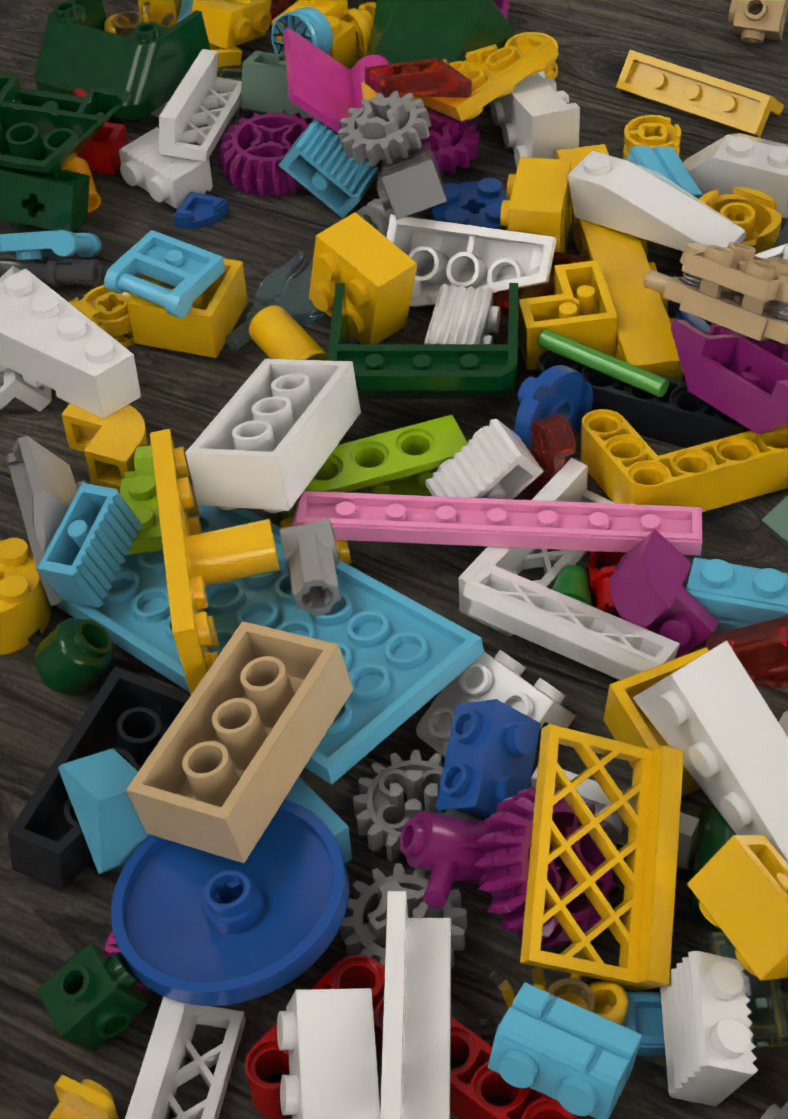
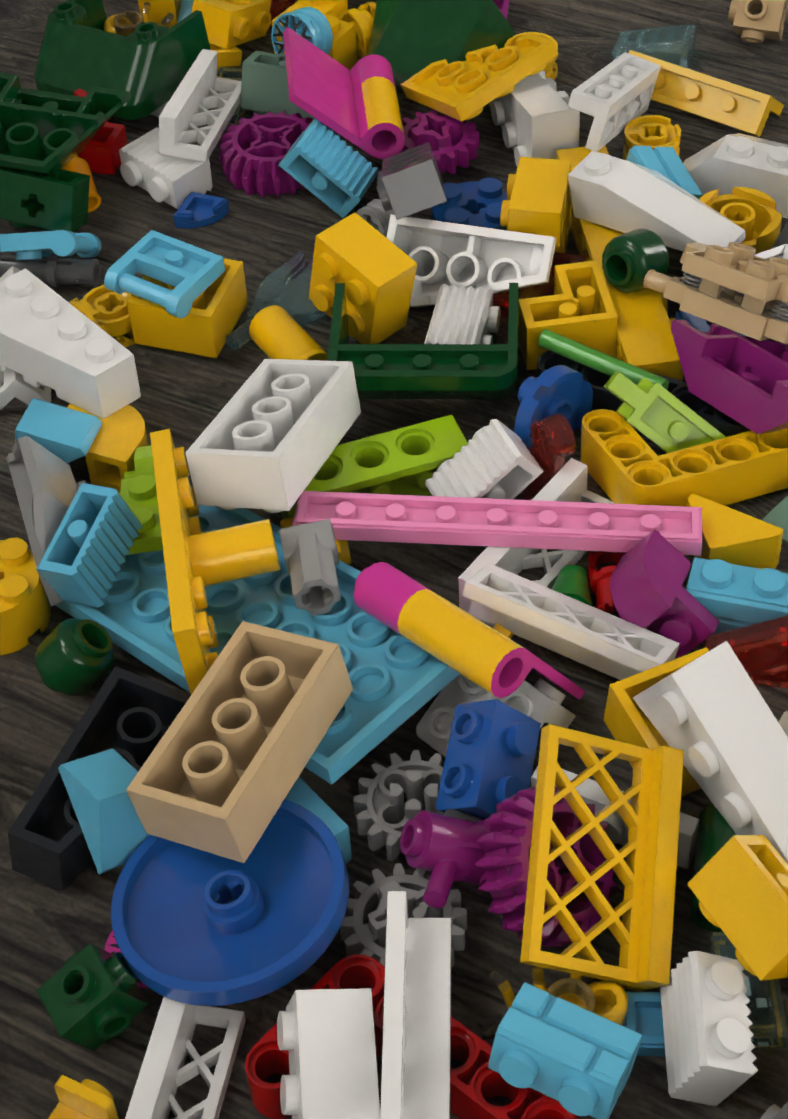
light grey gear [338,91,431,166] -> none
clear red wing [365,58,472,98] -> none
none -> medium azure slope [15,398,103,463]
none -> door [354,562,585,700]
none -> white fence [567,52,661,152]
none -> dark green head [602,229,669,293]
none -> lime hinge [603,371,726,453]
none -> clear light blue slope [612,25,697,68]
none -> yellow slope [687,493,784,569]

